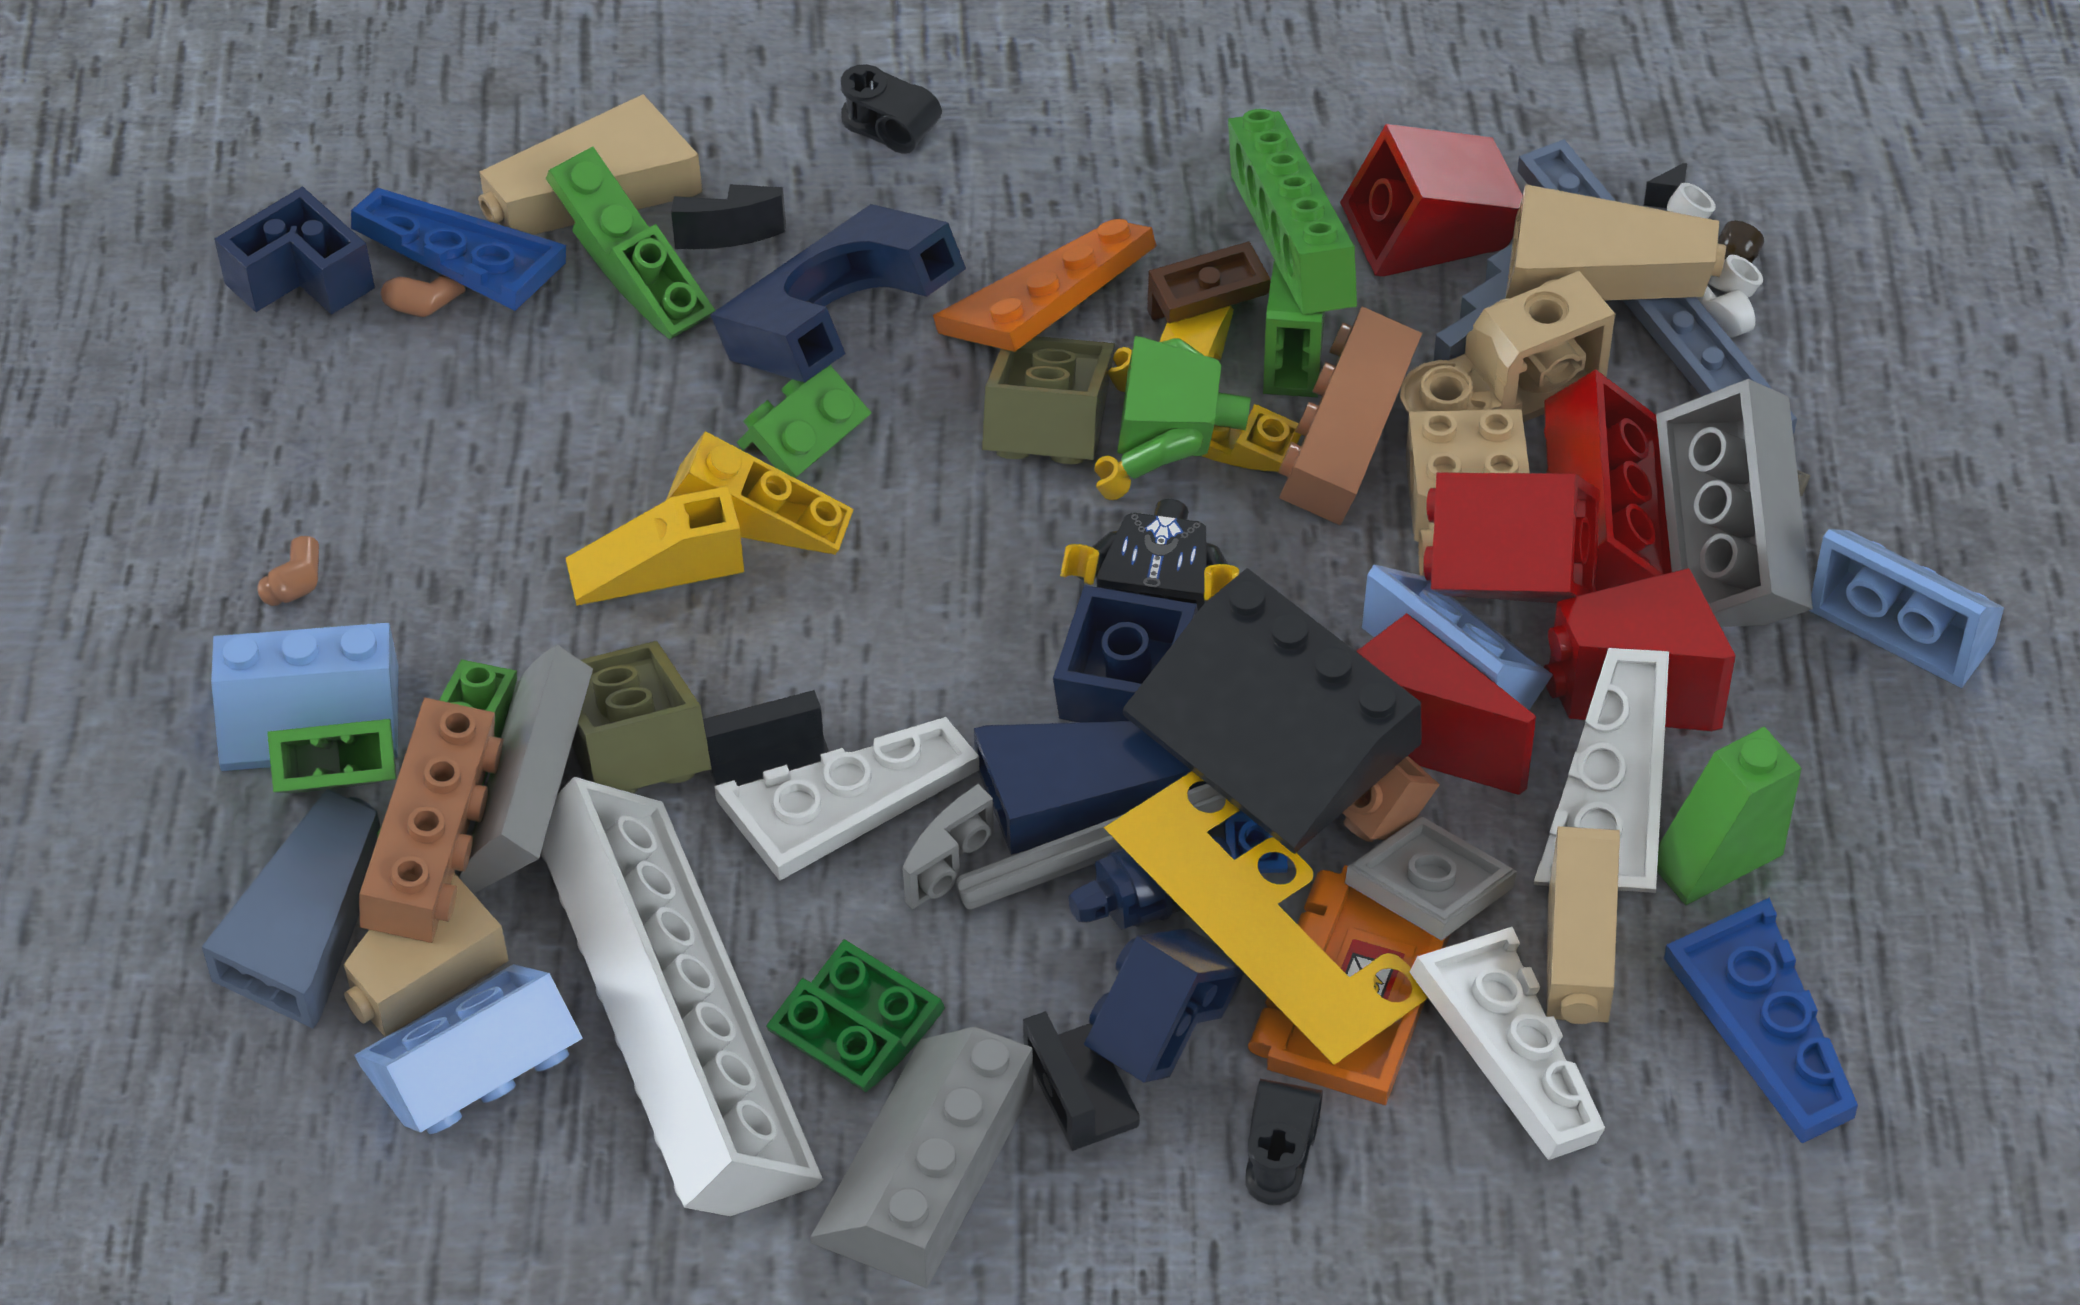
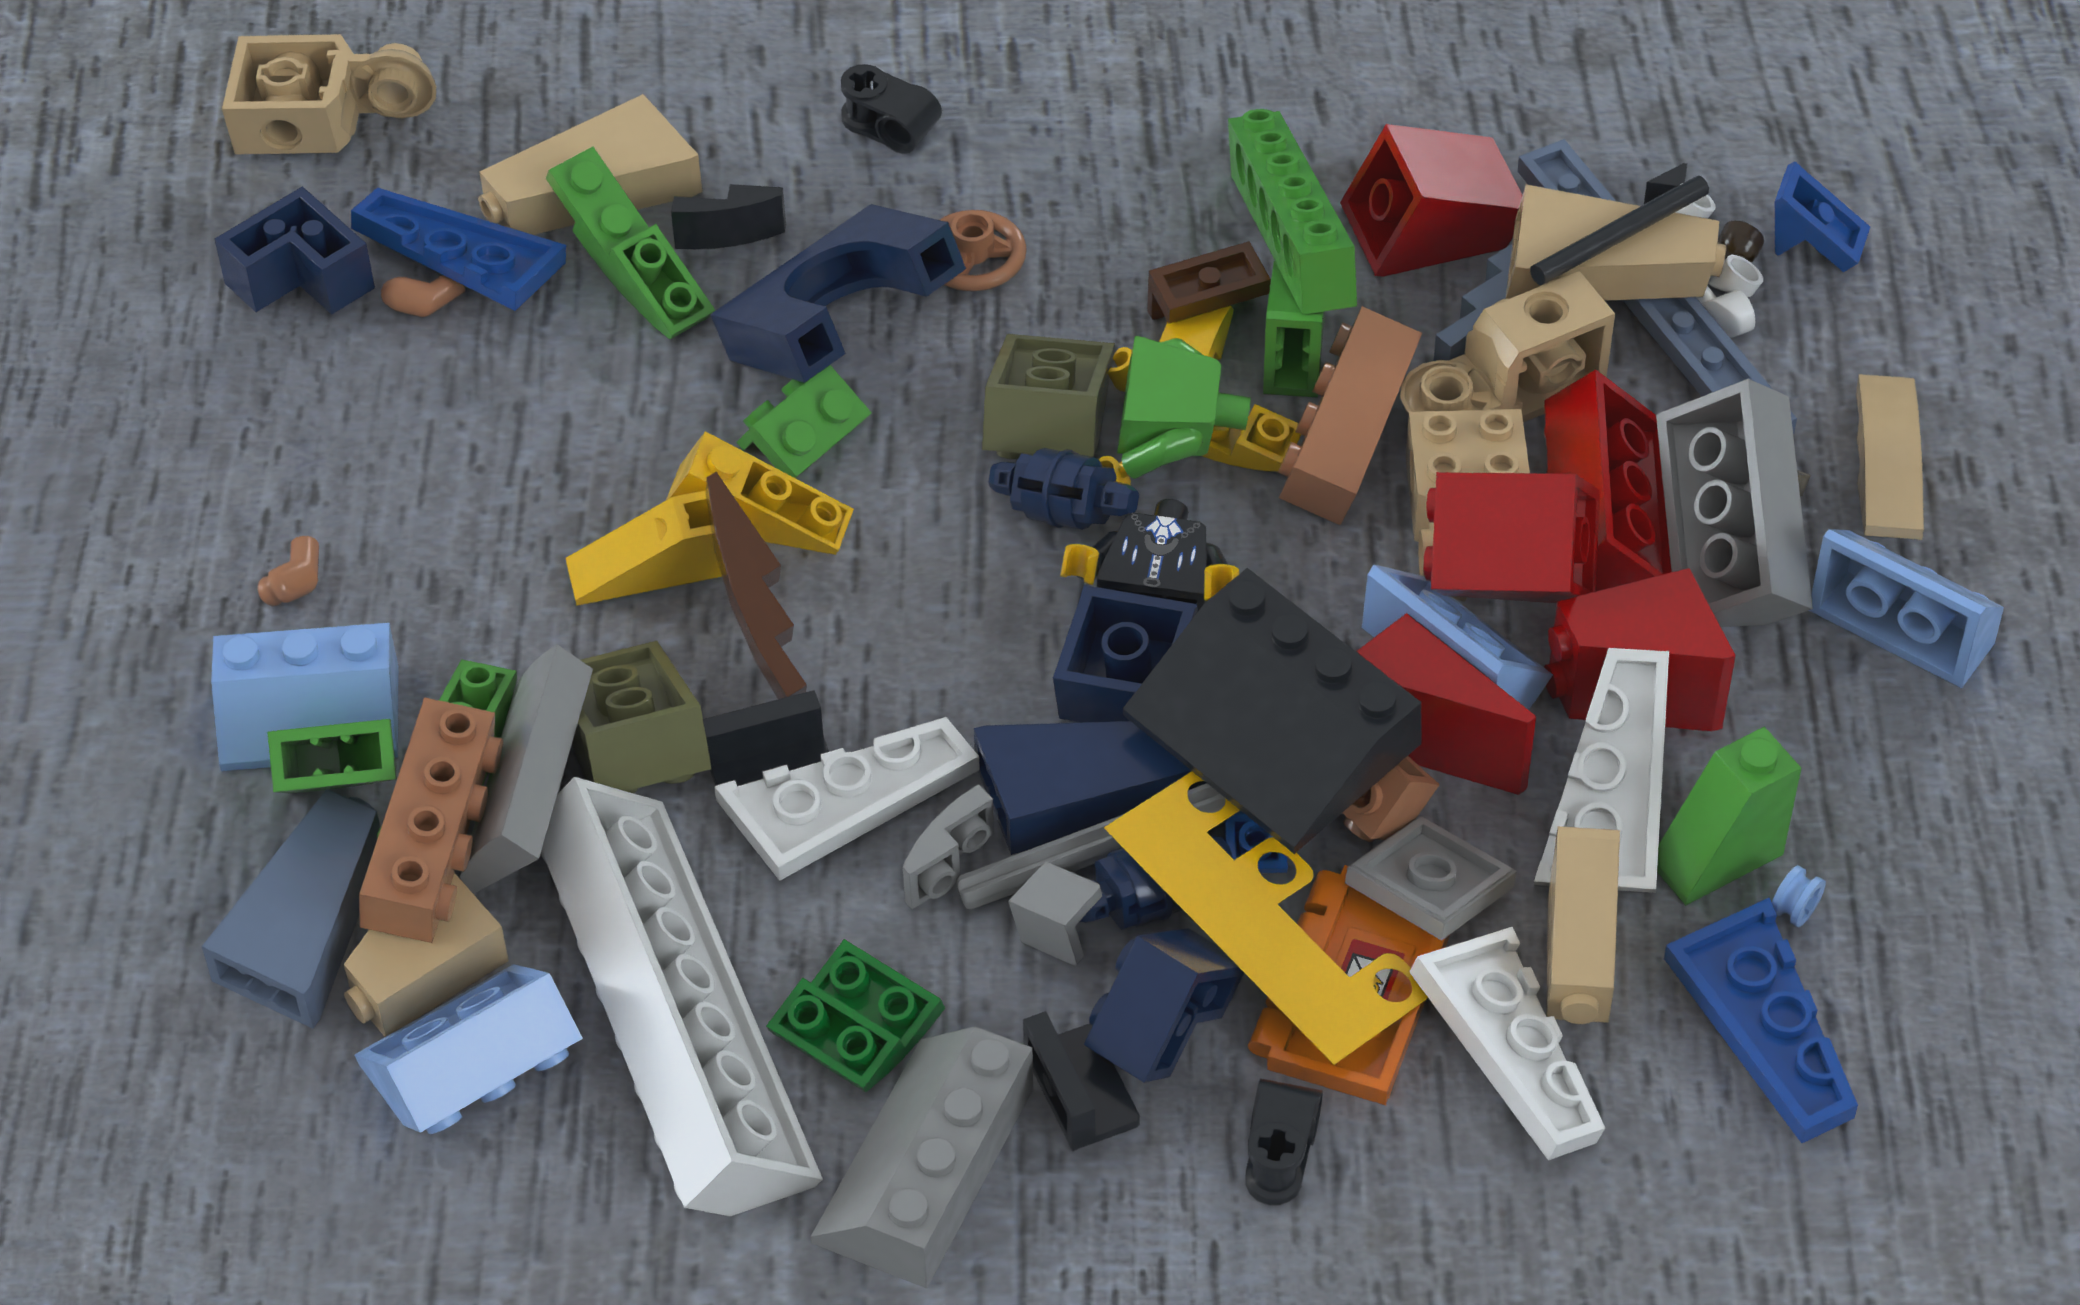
orange wing [933,219,1157,352] -> none
none -> tan brick [222,34,436,154]
none -> reddish brown slope [706,472,807,699]
none -> nougat piece [939,210,1026,291]
none -> dark blue piece [988,448,1139,530]
none -> light grey panel [1008,861,1102,966]
none -> black bar [1530,175,1709,285]
none -> light blue bush [1772,865,1826,927]
none -> blue slope [1774,161,1870,272]
none -> tan slope [1856,374,1924,540]

